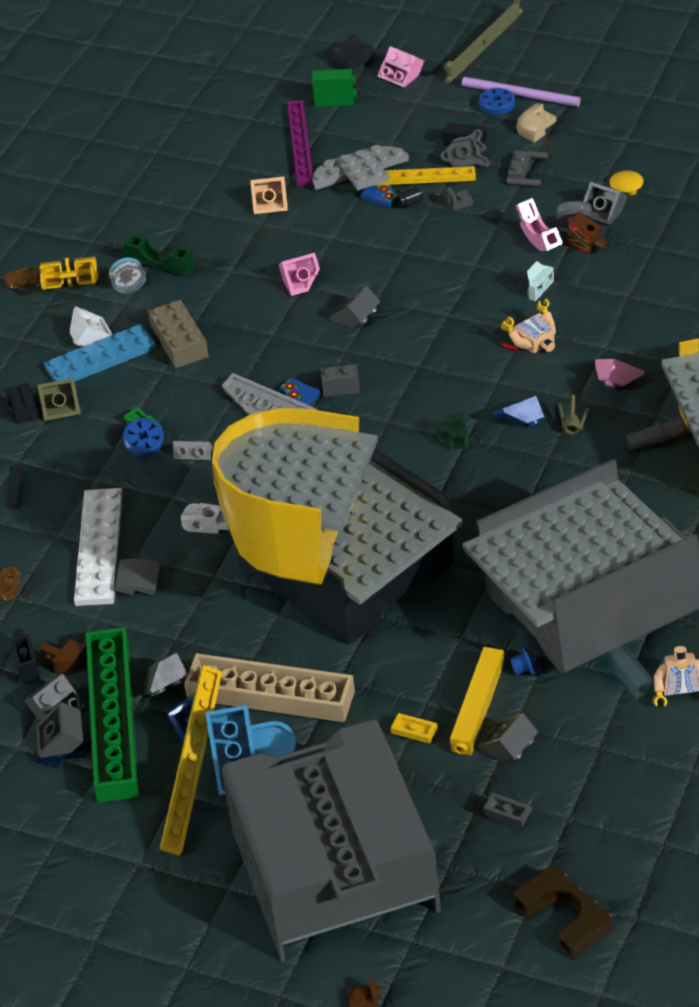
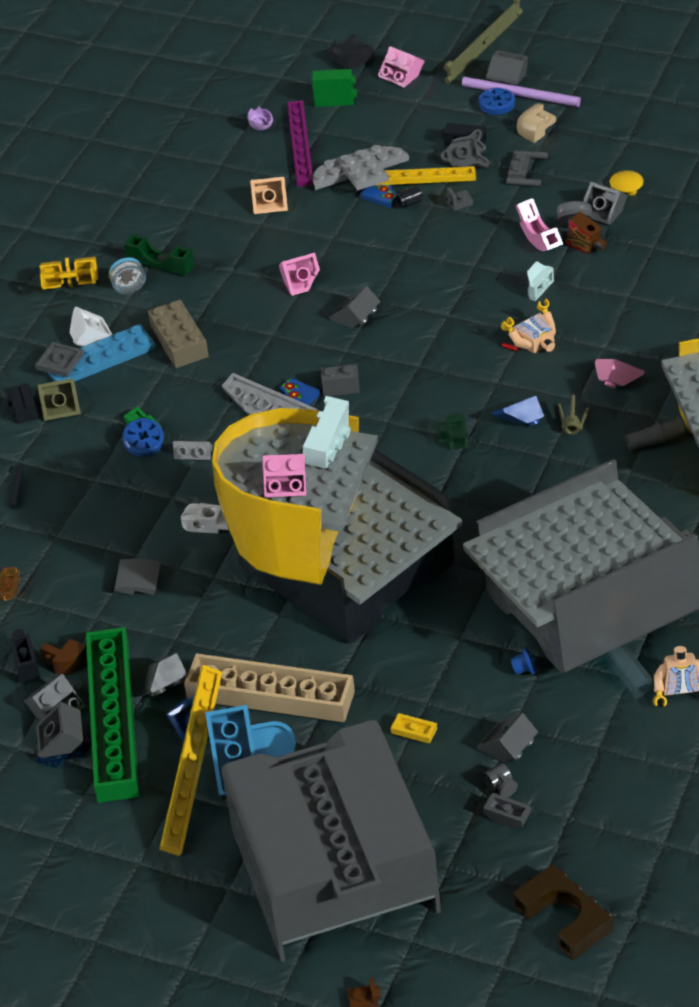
clear orange plate [5,266,40,288] -> none
white plate [74,488,123,606] -> none
yellow brick [450,647,504,755] -> none
none -> dark grey tile [35,342,85,377]
none -> lavender hair [248,107,273,131]
none -> bright pink slope [262,454,306,498]
none -> light aqua wedge [303,396,351,469]
none -> dark grey piece [483,763,518,798]
none -> dark grey slope [486,50,528,85]

